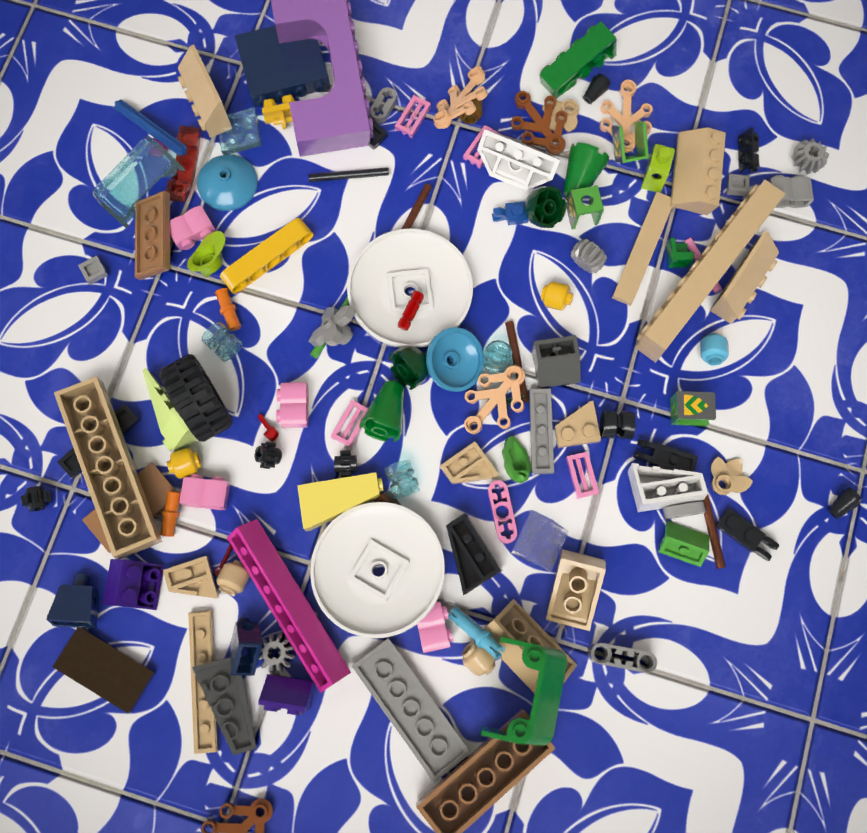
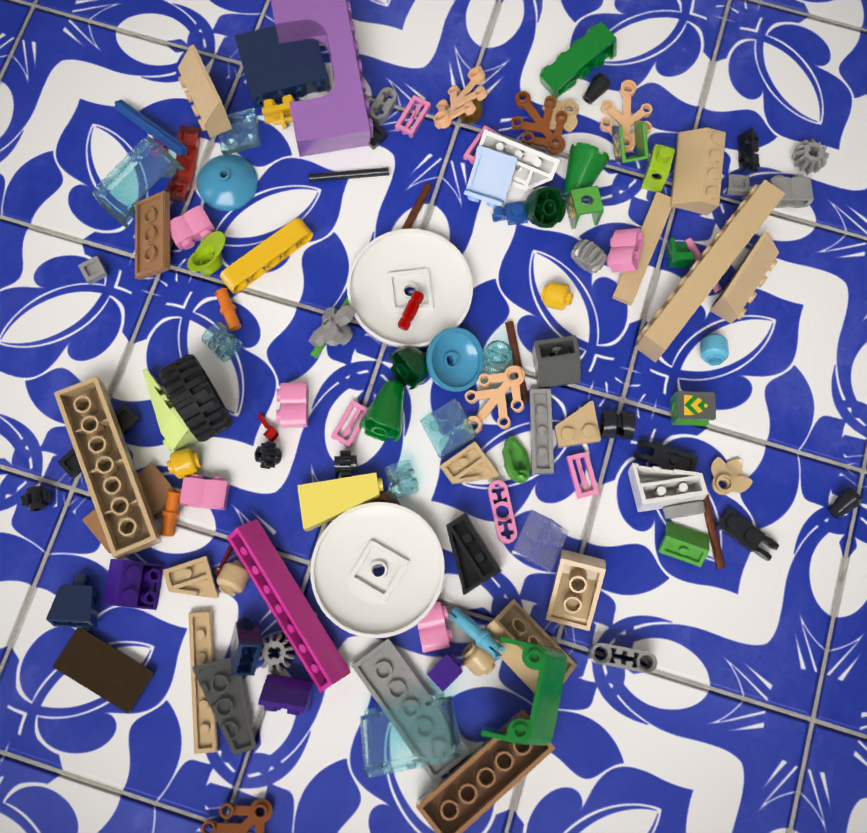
none -> clear light blue windscreen [360,692,463,778]
none -> clear light blue plate [420,398,478,458]
none -> dark purple brick [427,654,463,692]
none -> light blue panel [463,145,519,208]
none -> bright pink brick [606,228,644,273]

